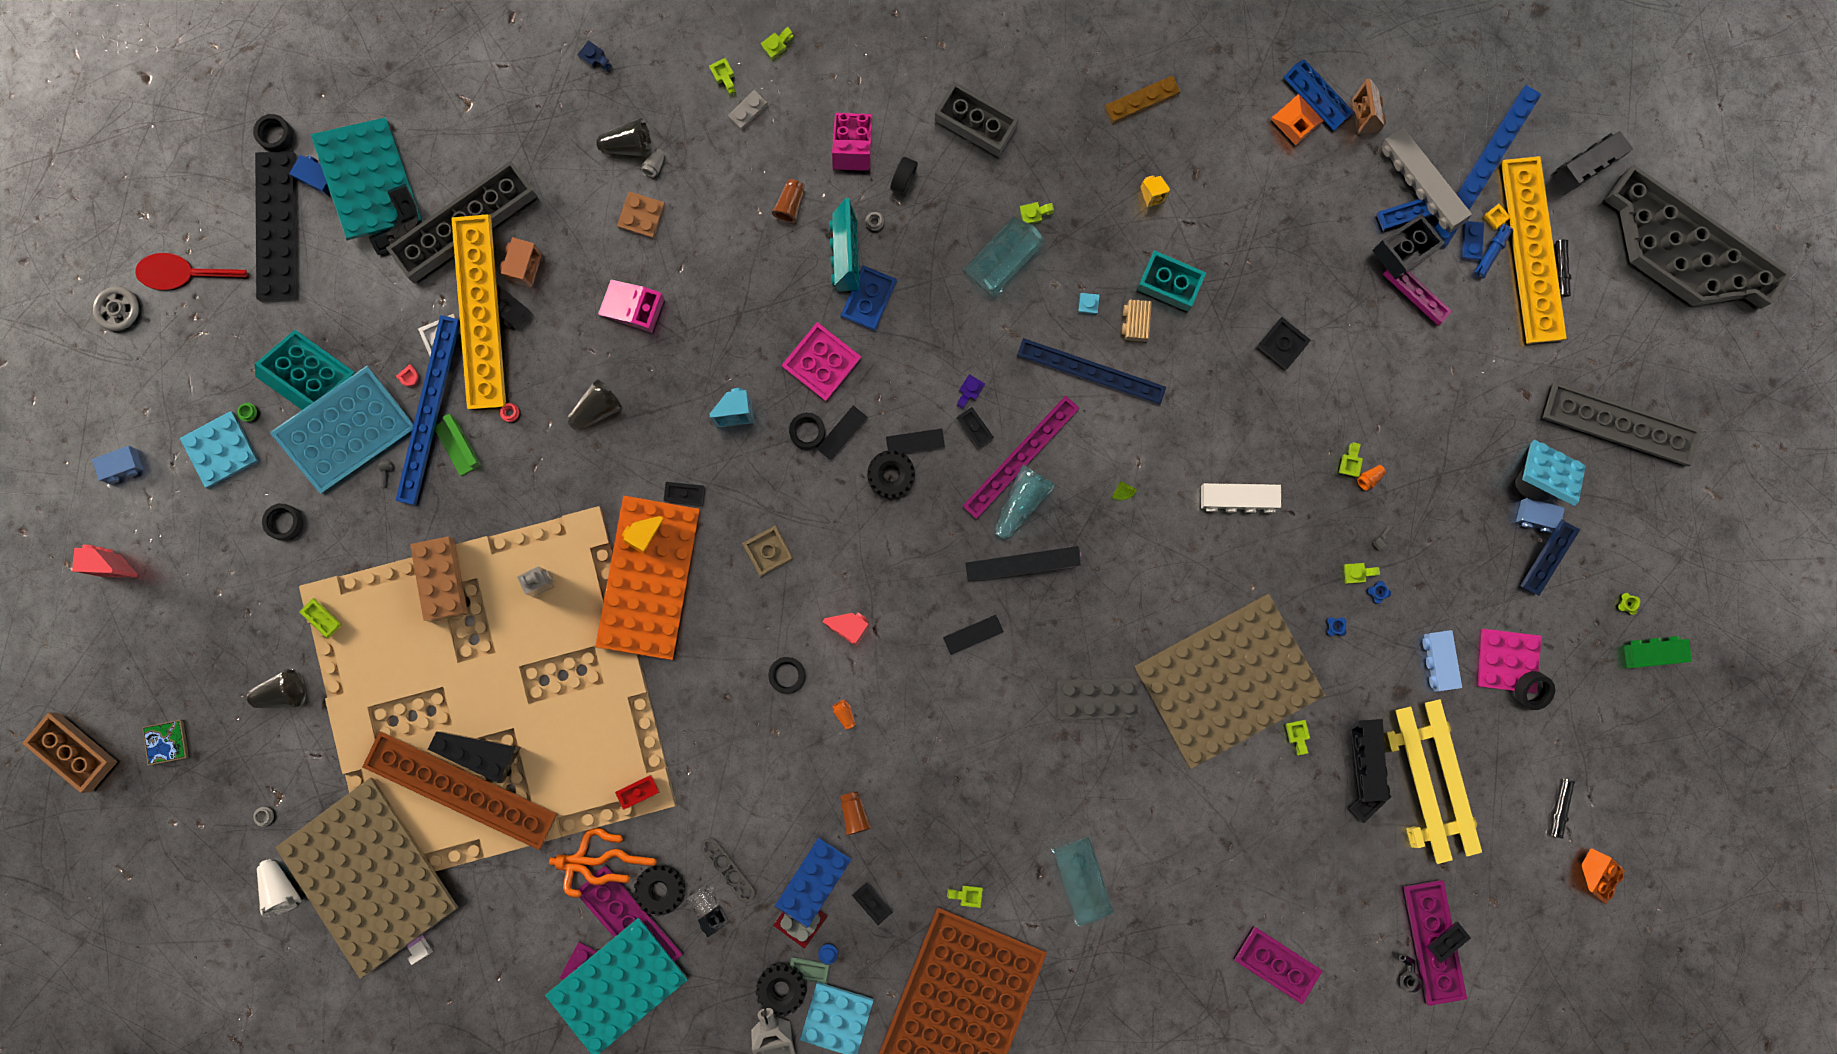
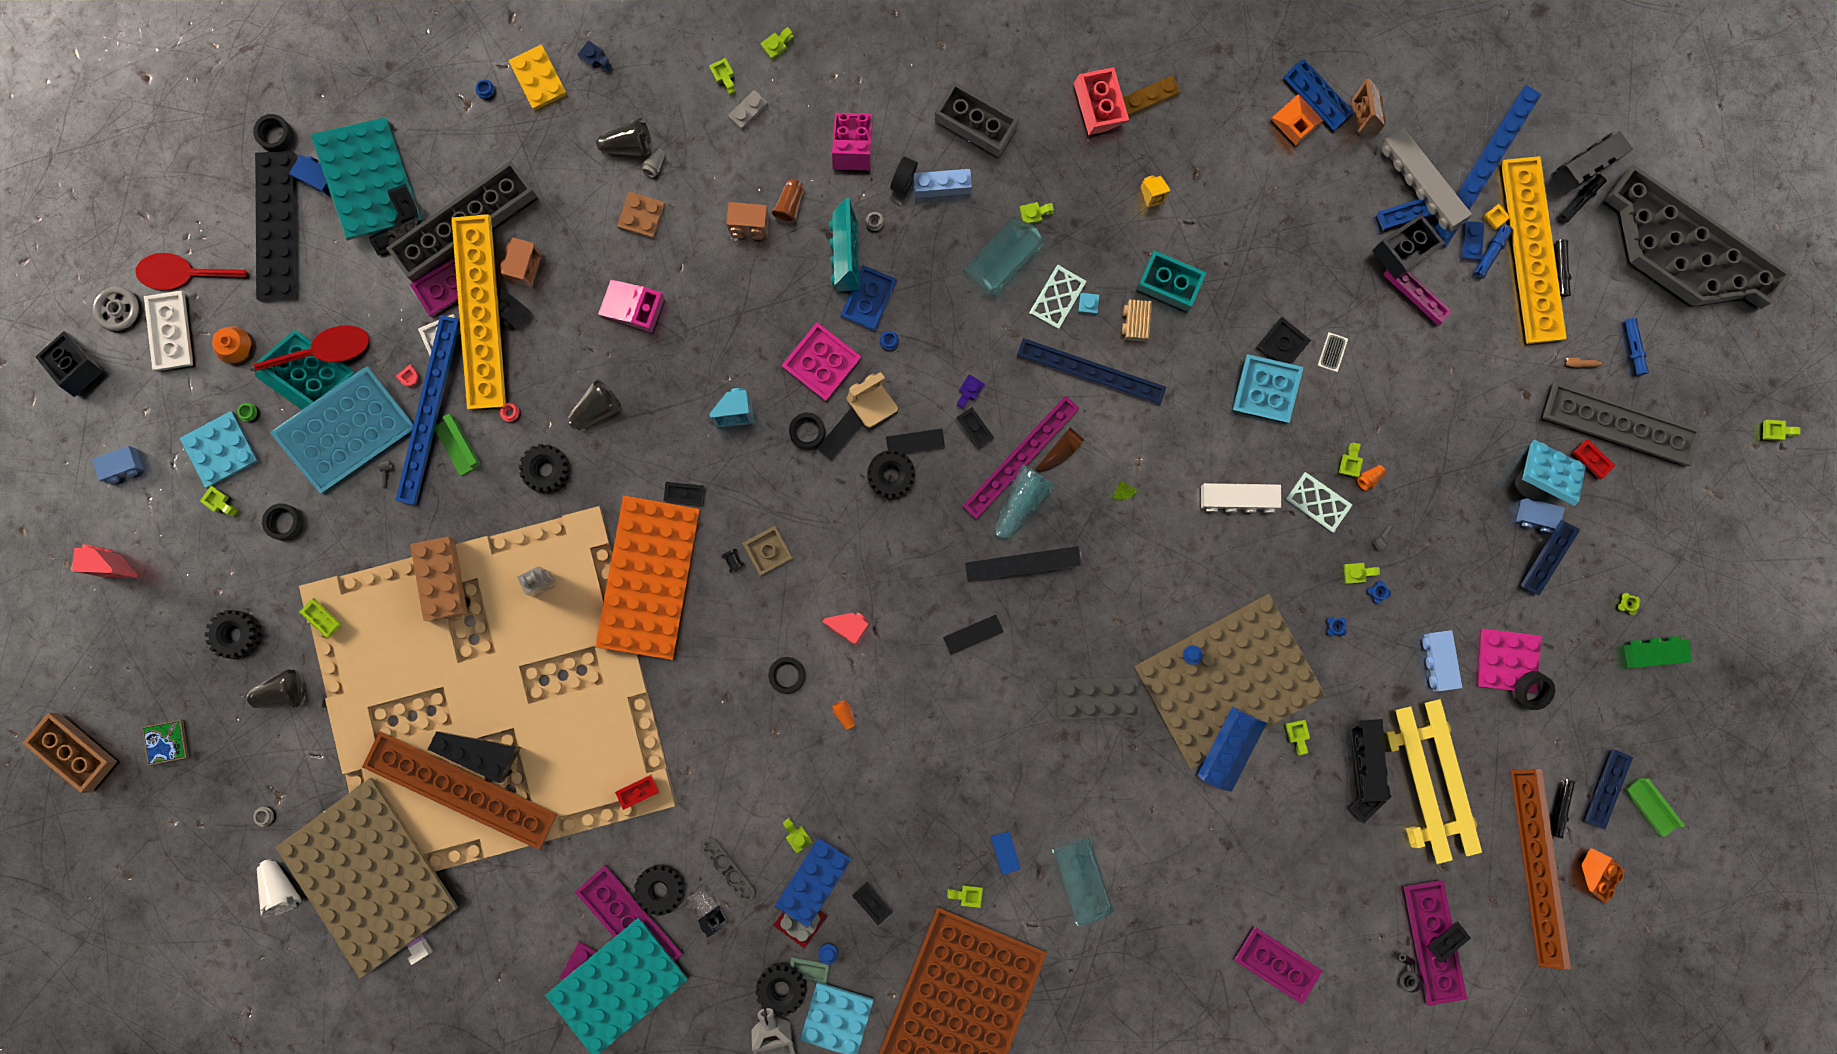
orange plant [549,827,657,898] -> none
yellow slope [622,516,663,553] -> none
dark orange plant [840,791,872,836] -> none
none -> black slope [35,331,103,397]
none -> white plate [144,290,193,371]
none -> lime plate [200,486,238,517]
none -> black tyre [205,610,260,659]
none -> orange cone [212,326,252,363]
none -> red piece [253,325,369,371]
none -> magenta plate [410,257,458,317]
none -> blue plate [475,80,495,98]
none -> yellow plate [508,44,567,111]
none -> black tyre [519,444,570,494]
none -> black bush [721,548,745,573]
none -> nougat brick [726,202,770,240]
none -> lime plate [783,817,813,854]
none -> tan bracket [847,372,898,428]
none -> blue plate [880,331,899,350]
none -> light blue brick [914,169,972,198]
none -> blue tile [991,831,1021,875]
none -> light aqua window [1029,265,1087,330]
none -> reddish brown piece [1036,427,1085,472]
none -> coral slope [1074,67,1129,135]
none -> blue plate [1183,645,1203,665]
none -> blue slope [1198,706,1267,792]
none -> medium azure plate [1233,354,1304,423]
none -> light aqua window [1285,472,1352,533]
none -> sticker [1318,332,1348,372]
none -> dark orange plate [1511,769,1571,970]
none -> black pin [1559,174,1607,223]
none -> medium nougat piece [1566,358,1603,368]
none -> red plate [1573,439,1616,480]
none -> dark blue plate [1585,749,1633,829]
none -> bright green panel [1624,778,1685,837]
none -> blue pin [1625,318,1649,376]
none -> lime plate [1763,420,1800,441]

